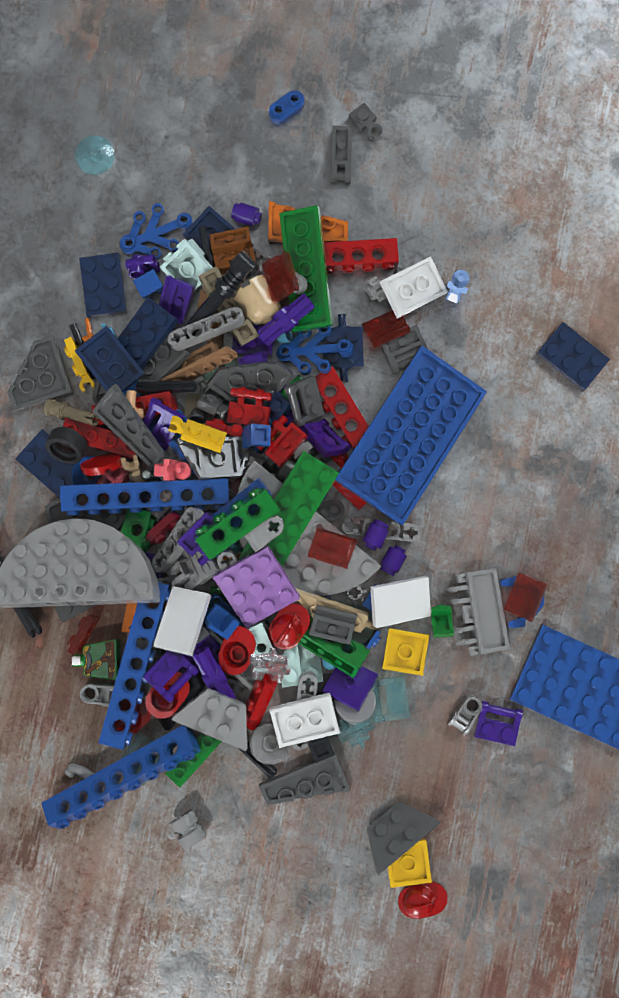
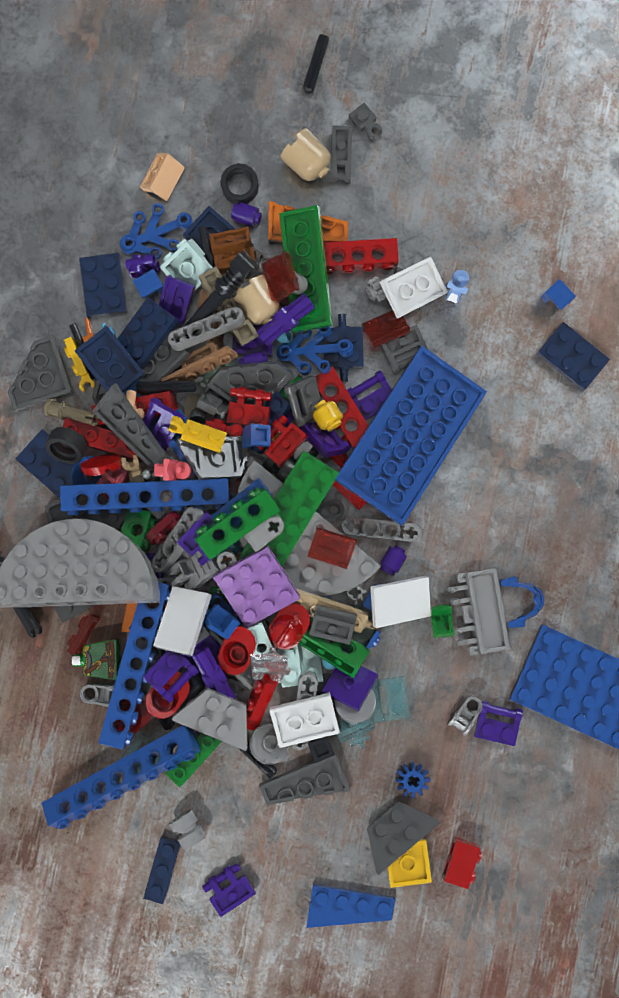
light grey arm [65,763,95,779] -> none
clear light blue dish [75,136,115,175] -> none
blue plate [269,90,304,124] -> none
dark purple brick [362,519,389,551] -> none
yellow plate [382,628,429,676] -> none
red piece [398,882,447,919] -> none
clear red plate [504,572,548,622] -> none
none -> light nougat panel [140,153,184,201]
none -> dark blue plate [143,836,180,904]
none -> dark purple plate [202,862,256,918]
none -> black tyre [220,163,259,204]
none -> tan cylinder [280,128,331,181]
none -> black axle [303,34,329,92]
none -> blue wing [306,884,395,928]
none -> yellow head [312,400,343,432]
none -> dark purple plate [347,370,392,421]
none -> blue gear [395,761,431,798]
none -> red brick [442,836,482,889]
none -> blue panel [541,279,576,310]

